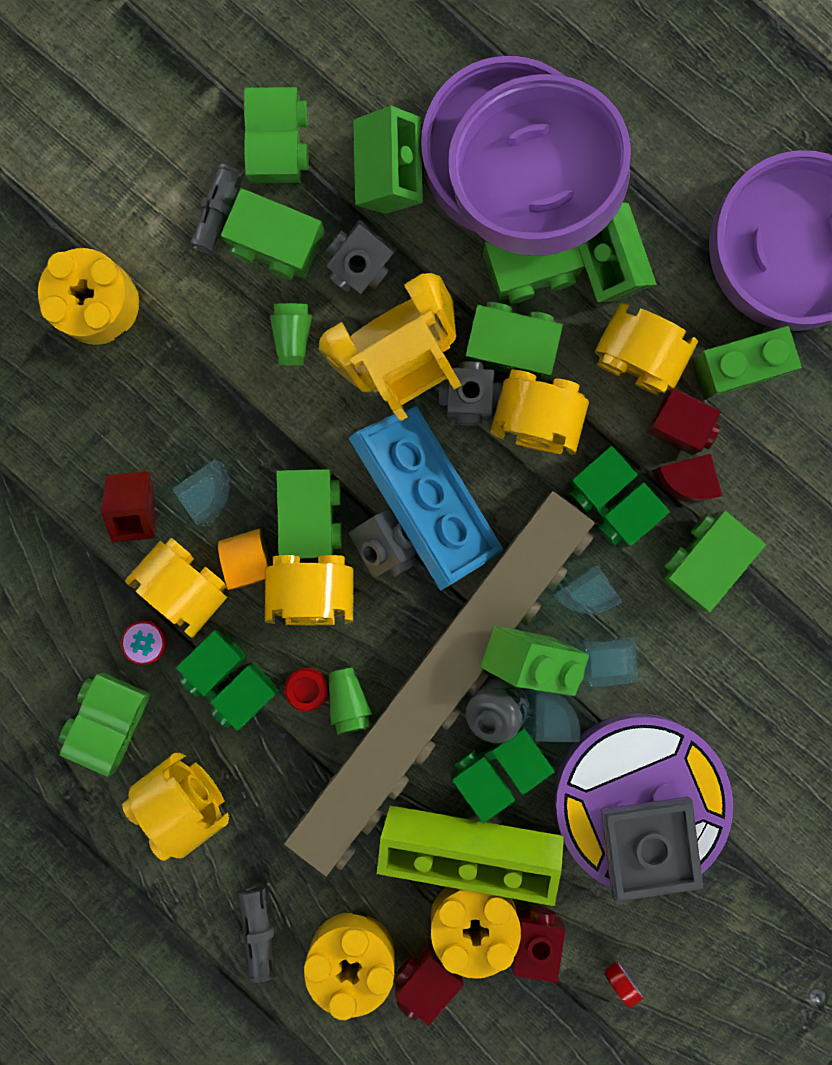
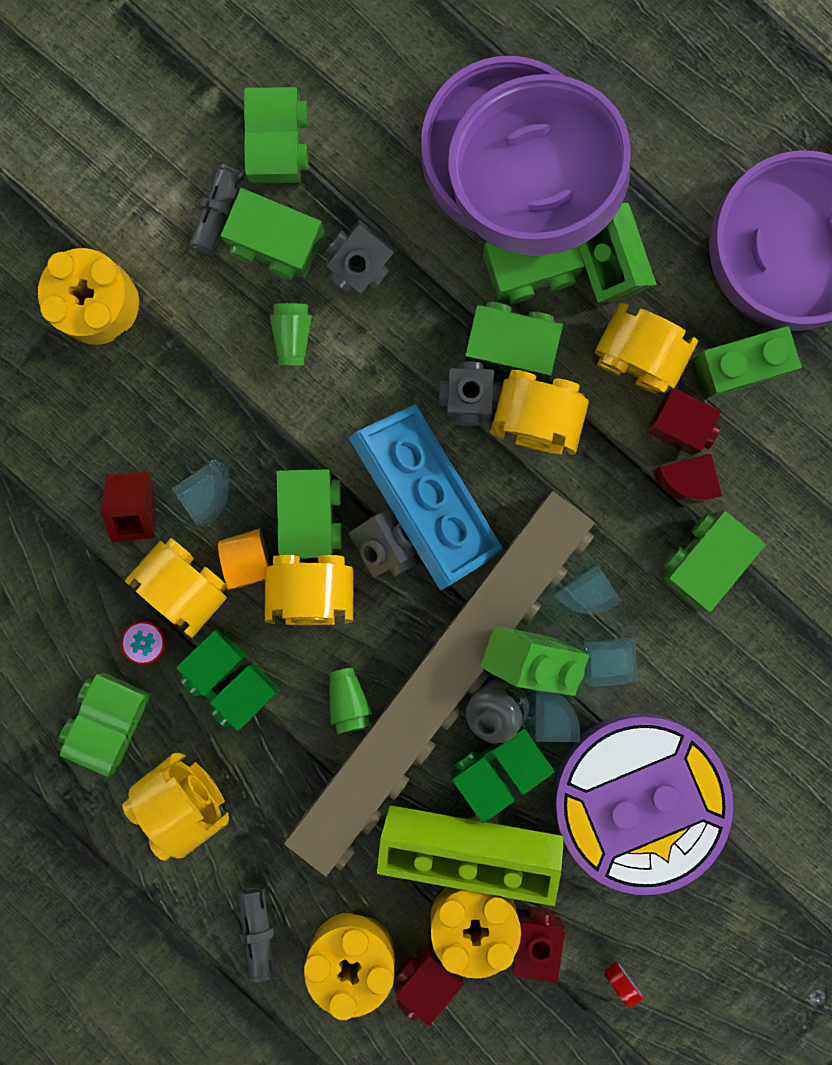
red tile [285,667,329,712] -> none
yellow piece [318,273,462,422] -> none
bright green brick [353,106,423,214] -> none
green piece [567,446,670,548] -> none
dark grey plate [601,796,704,902] -> none

